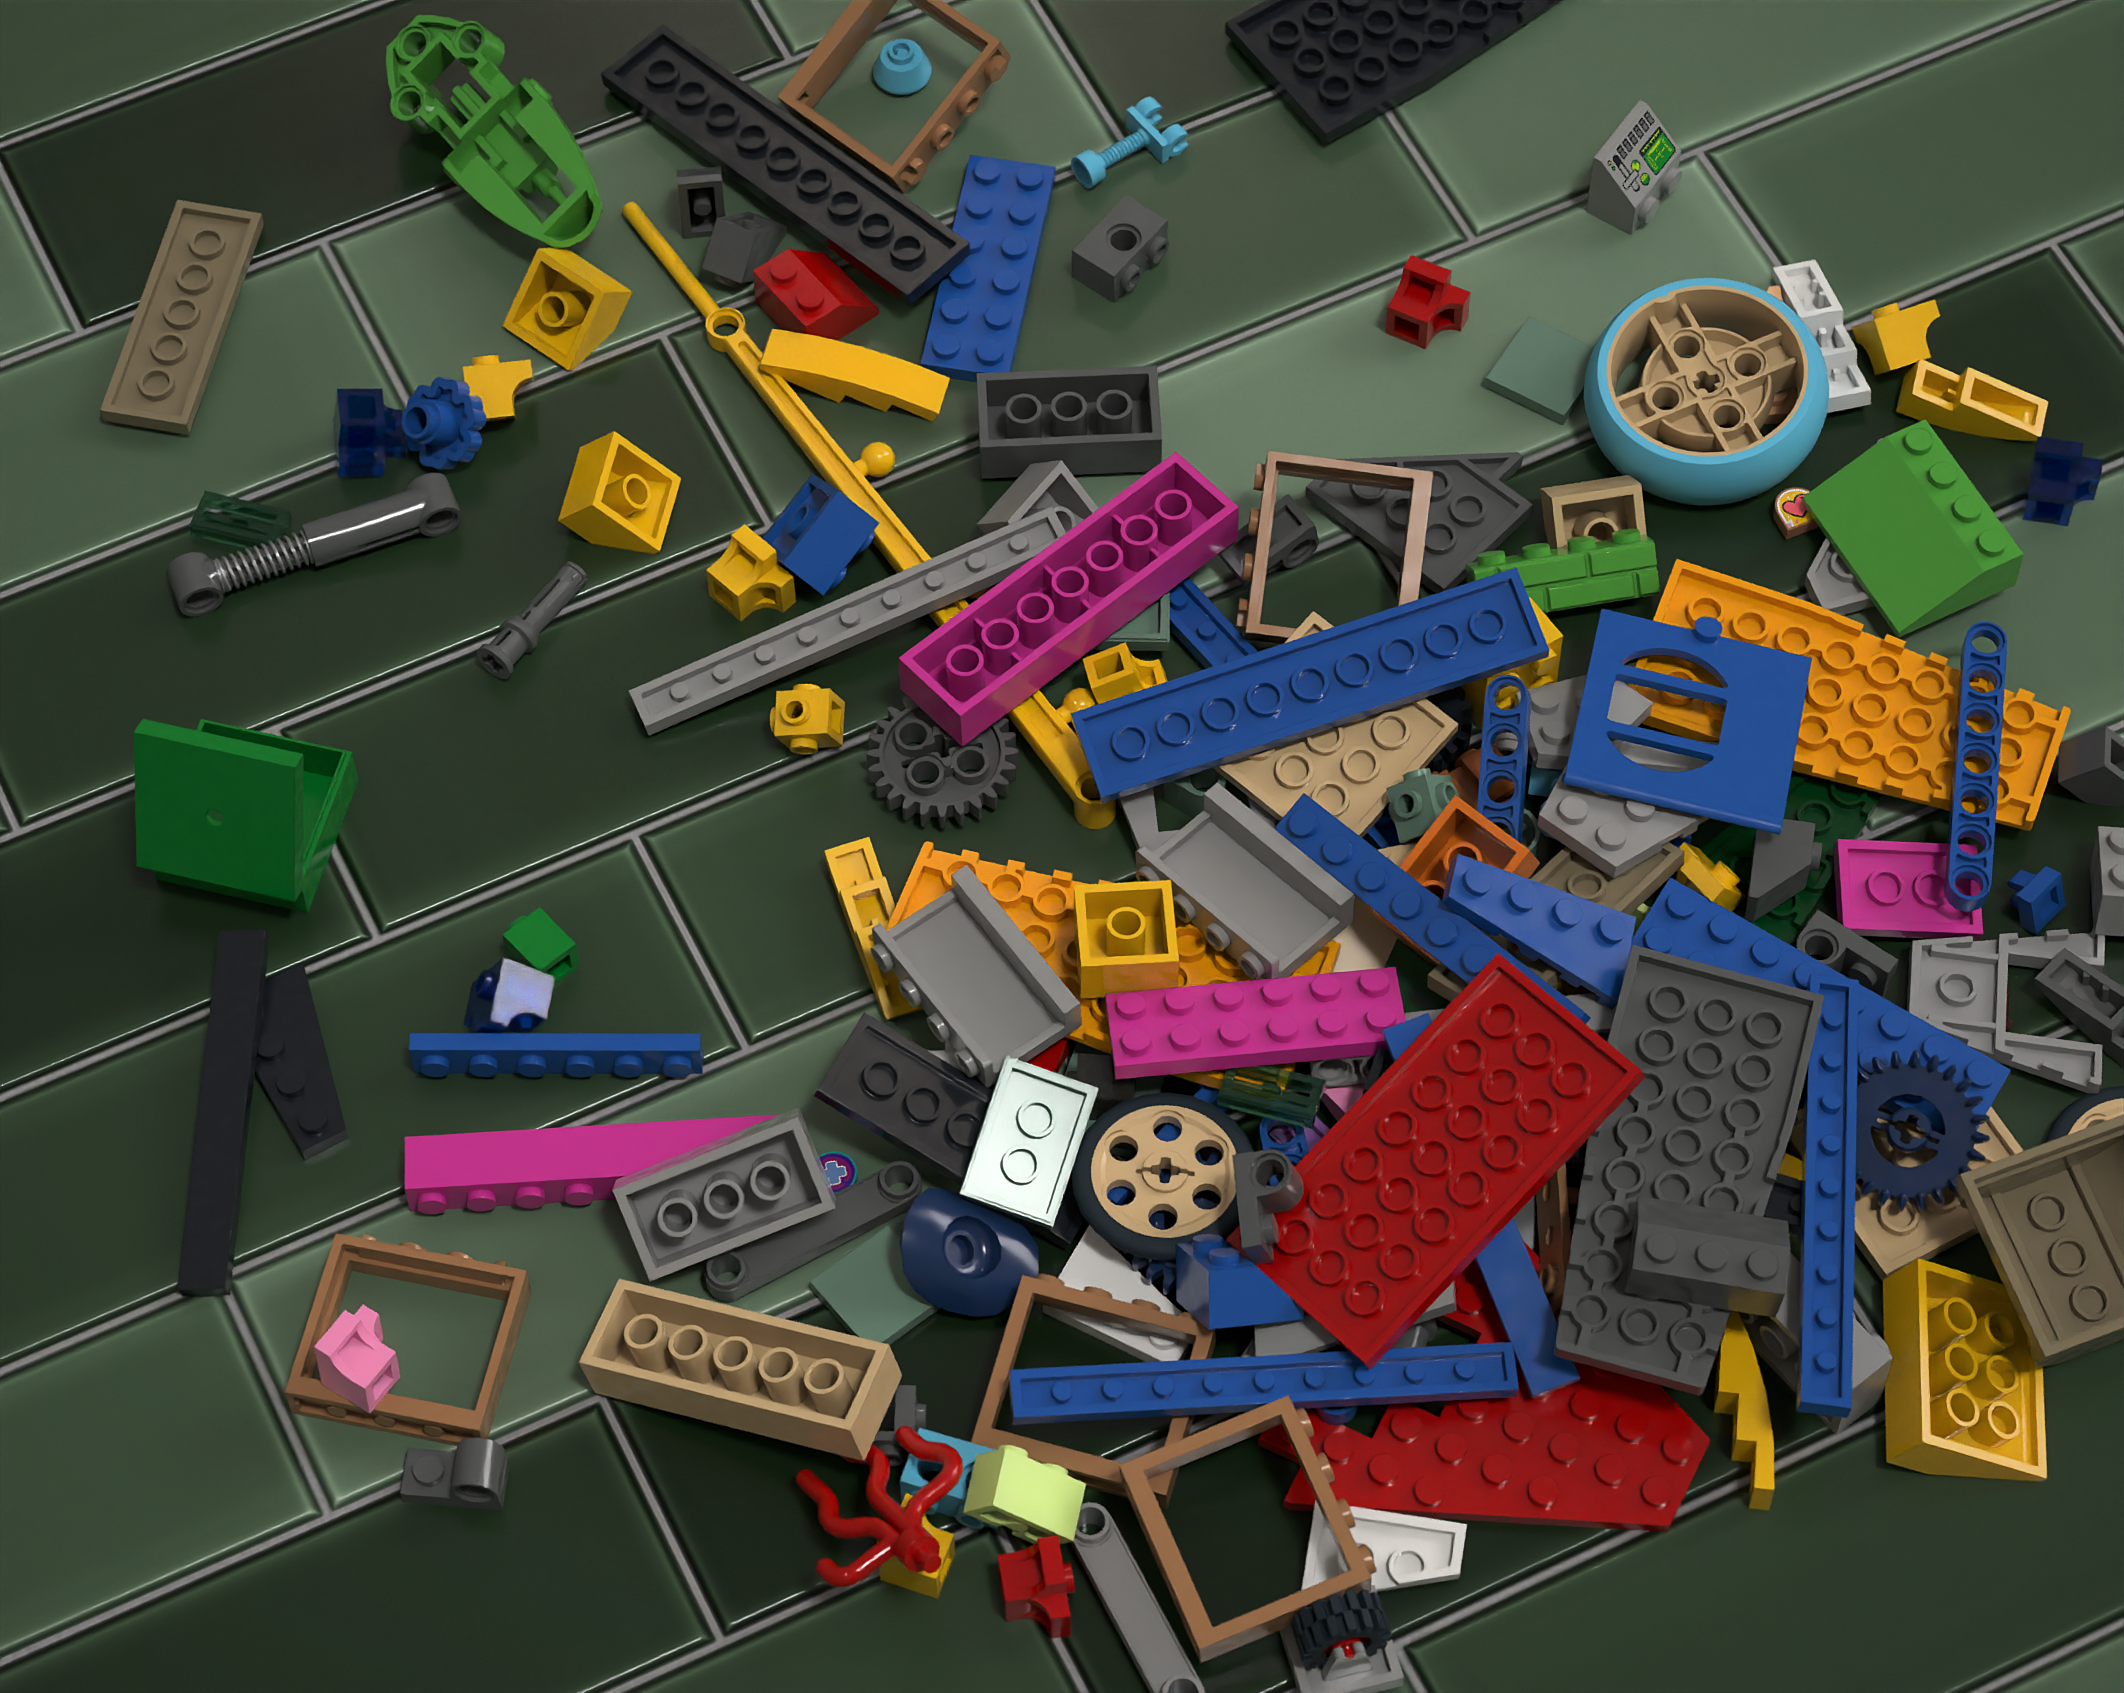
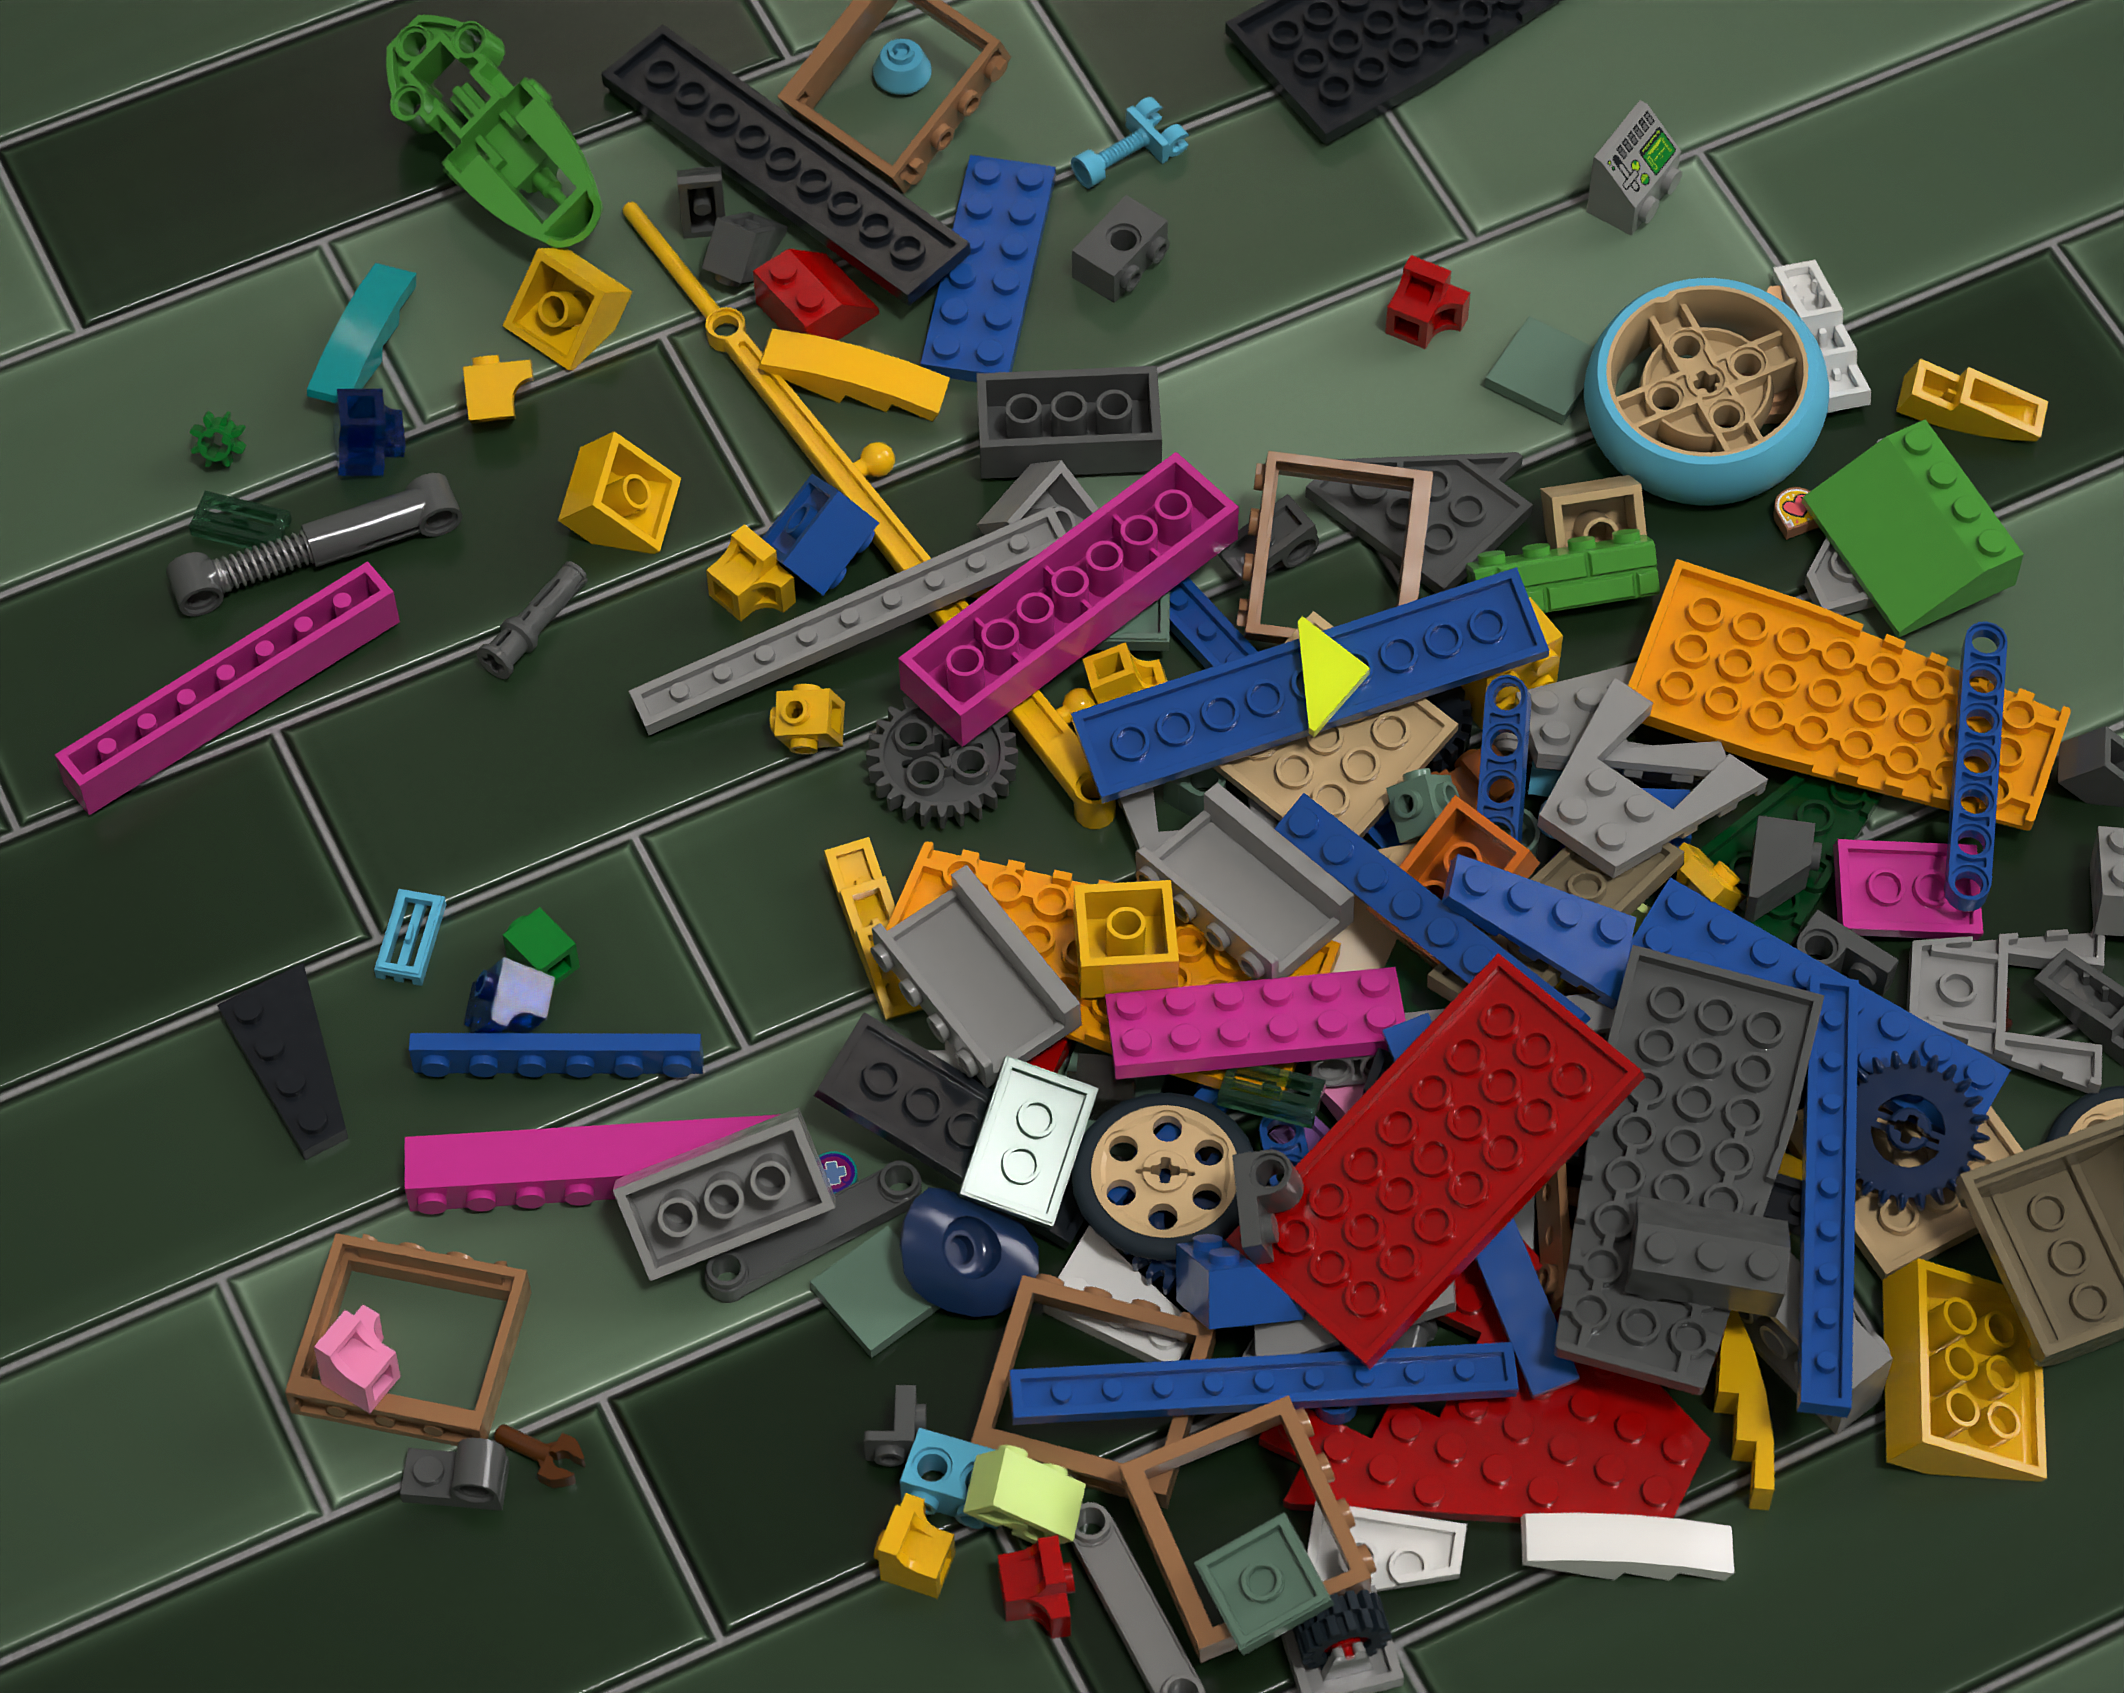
dark tan plate [100,200,264,435] -> none
green container [134,719,359,913] -> none
black tile [177,929,270,1296] -> none
blue plant [402,377,486,470] -> none
tan brick [579,1279,902,1461] -> none
red plant [796,1426,963,1588] -> none
blue door [1562,609,1812,835] -> none
yellow brick [1852,299,1940,375] -> none
blue tile [2007,866,2066,934] -> none
clear blue brick [2023,436,2103,526] -> none
none -> dark pink brick [55,561,400,815]
none -> green gear [189,411,247,467]
none -> teal slope [307,263,416,407]
none -> medium azure tile [374,889,446,986]
none -> reddish brown bar [494,1424,586,1488]
none -> sand green tile [1194,1512,1335,1655]
none -> neon yellow tile [1298,616,1370,737]
none -> white slope [1521,1513,1734,1581]

